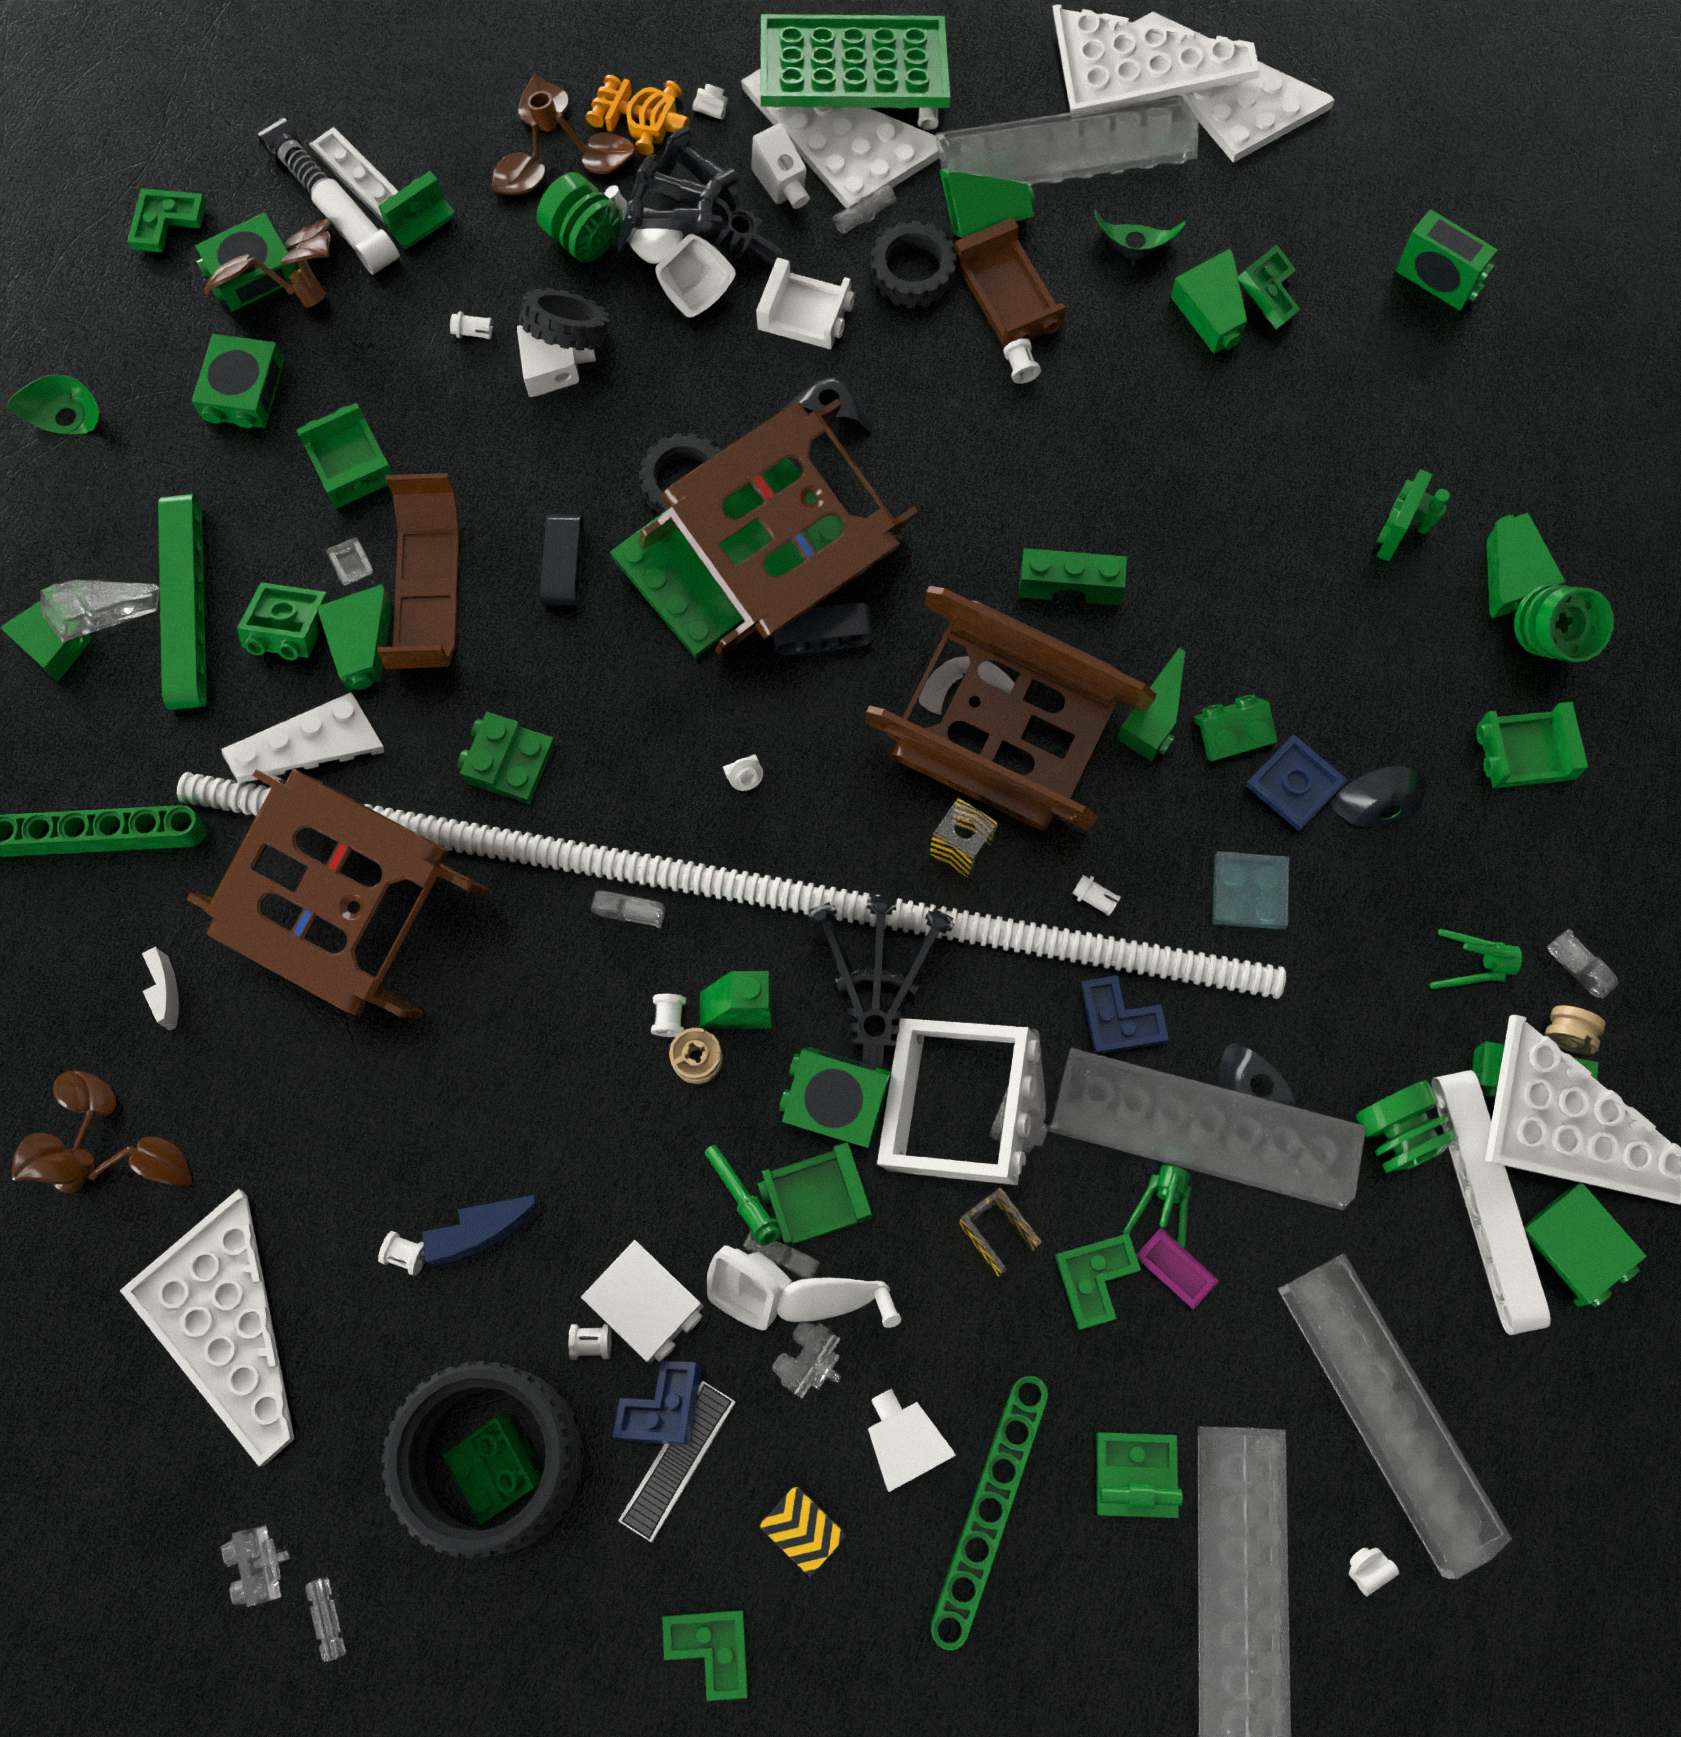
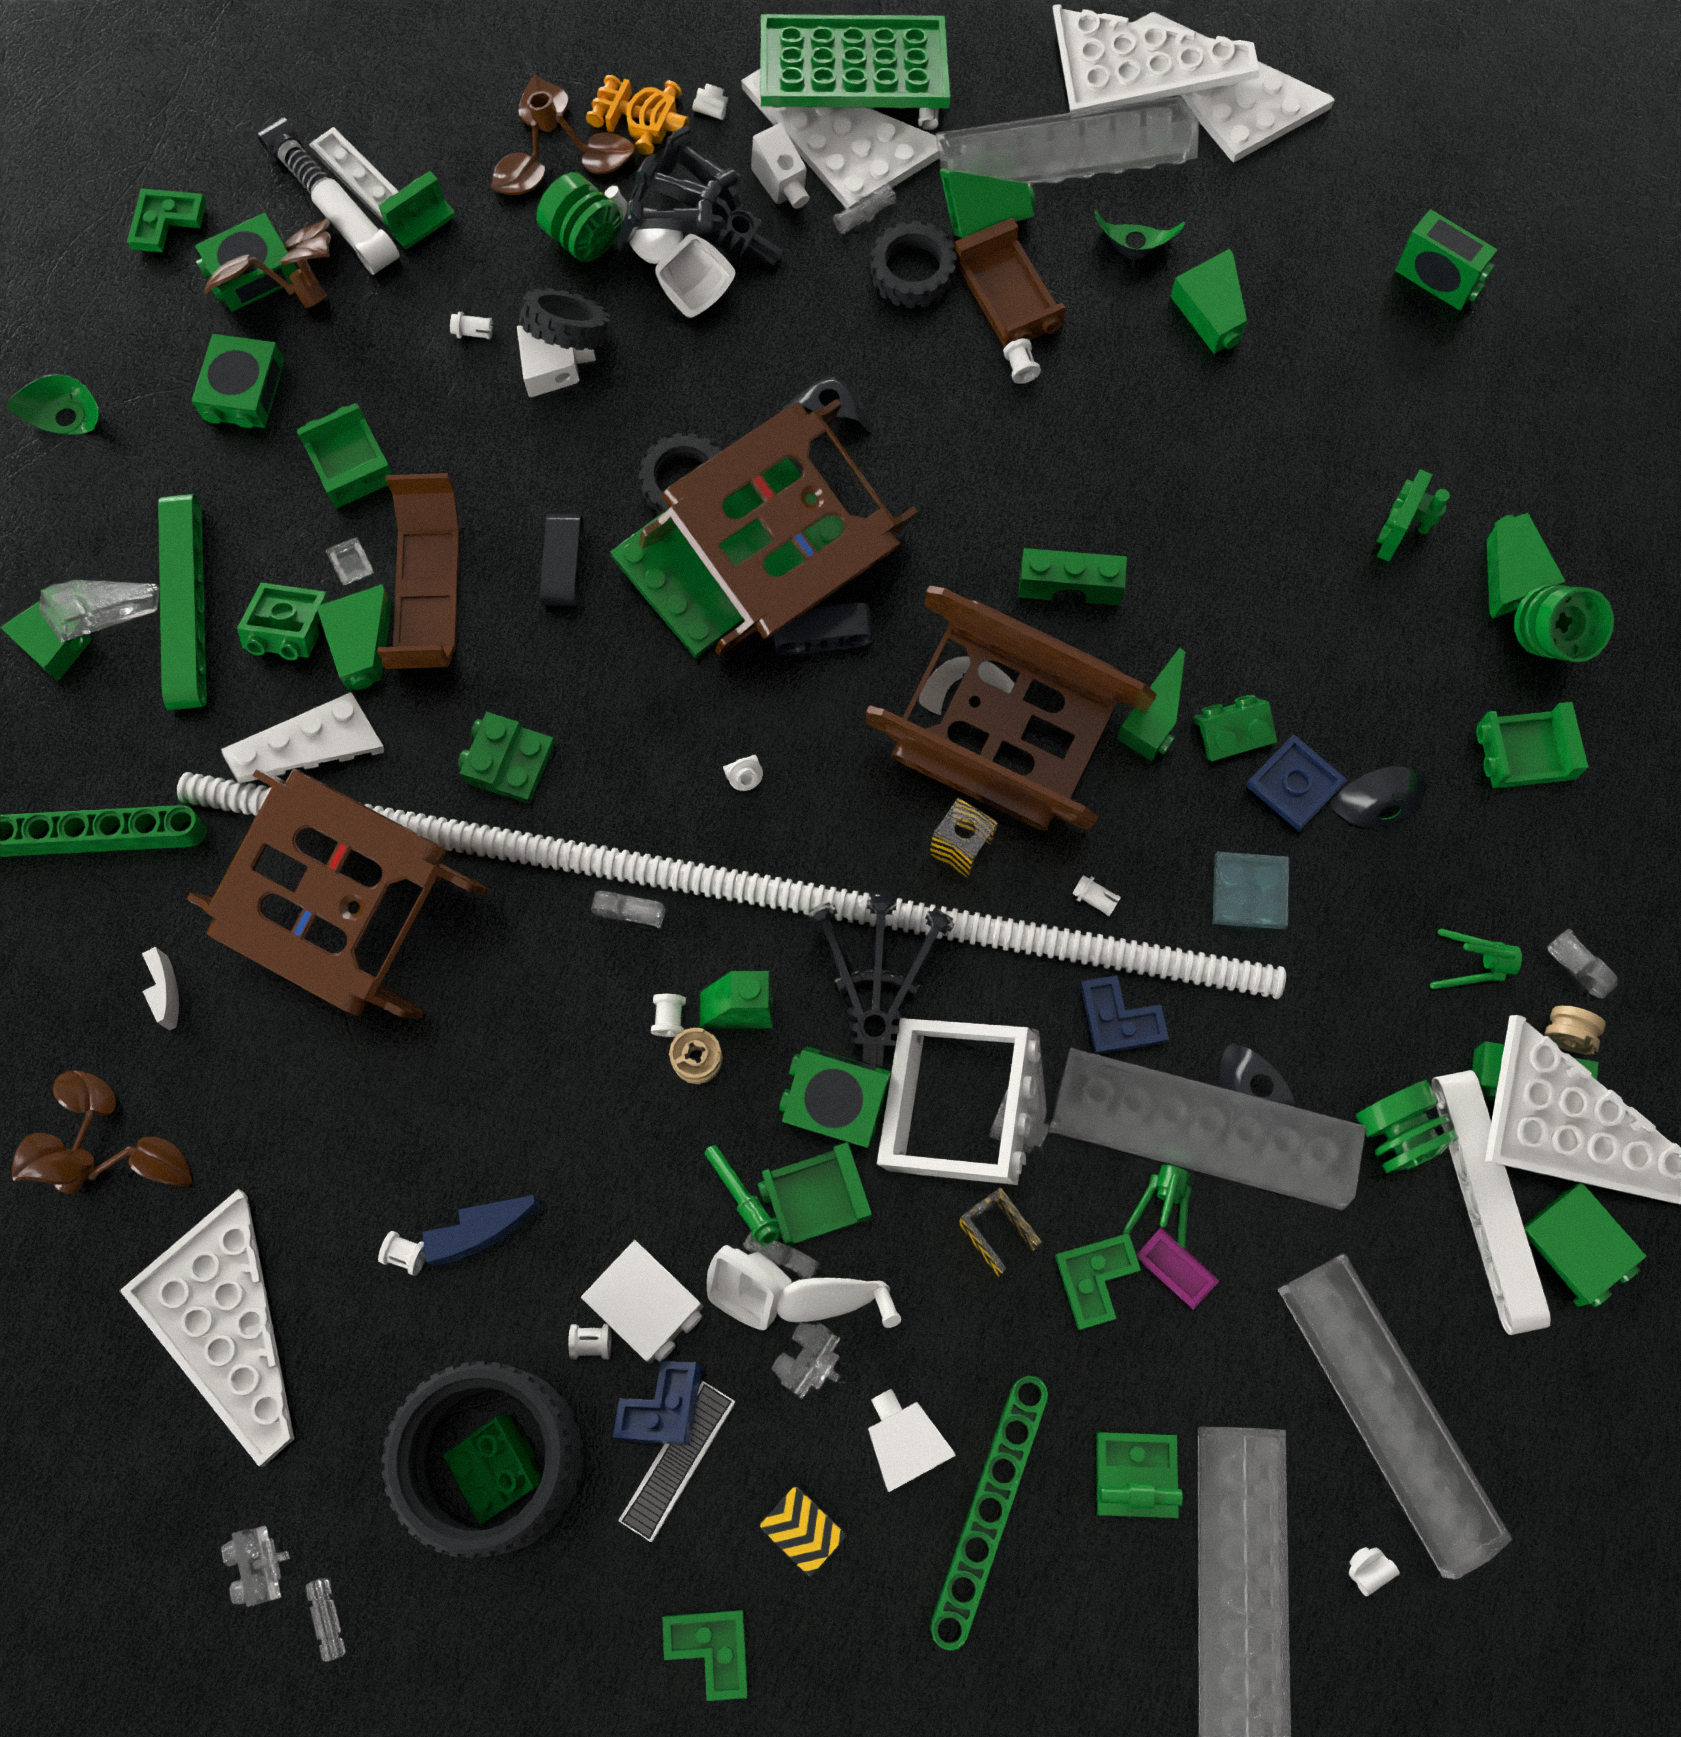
white panel [756,258,855,349] -> none
green plate [1237,244,1300,329] -> none

